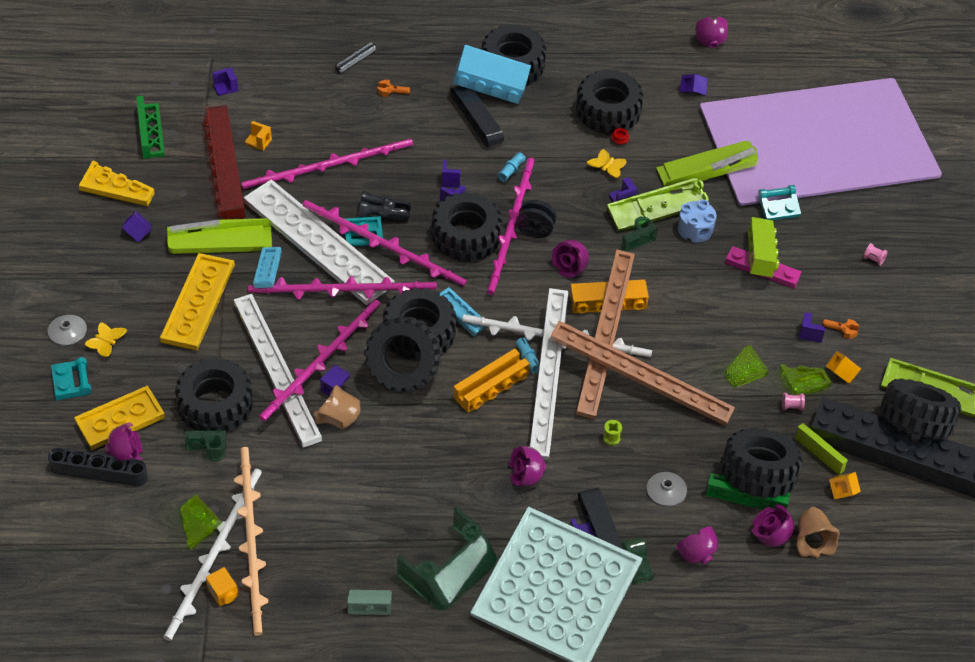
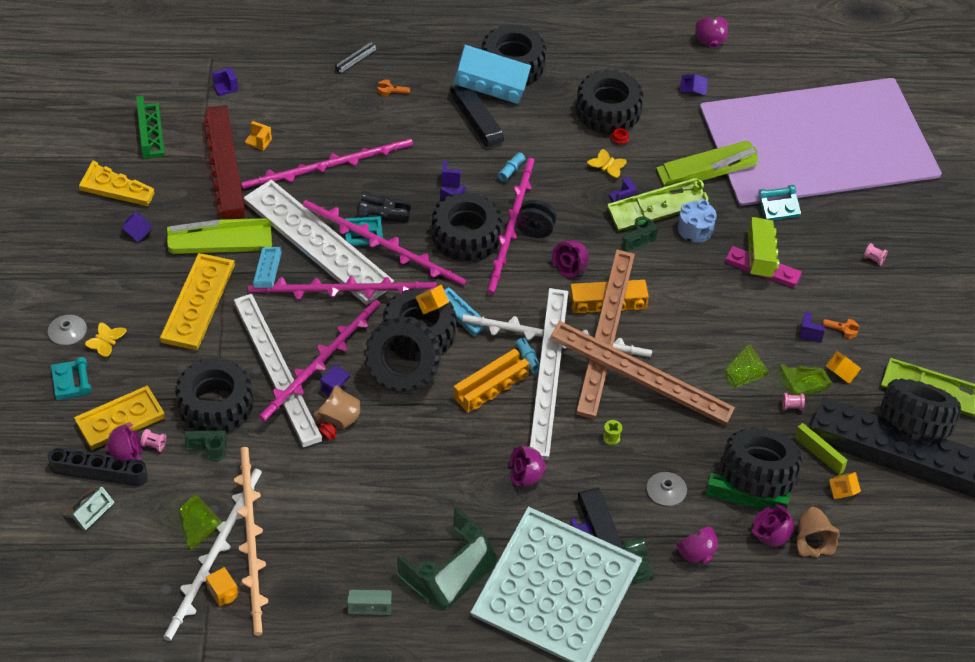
none -> panel [63,487,115,530]
none -> bright pink bush [140,429,167,452]
none -> red plate [318,423,337,441]
none -> light orange panel [416,285,449,314]

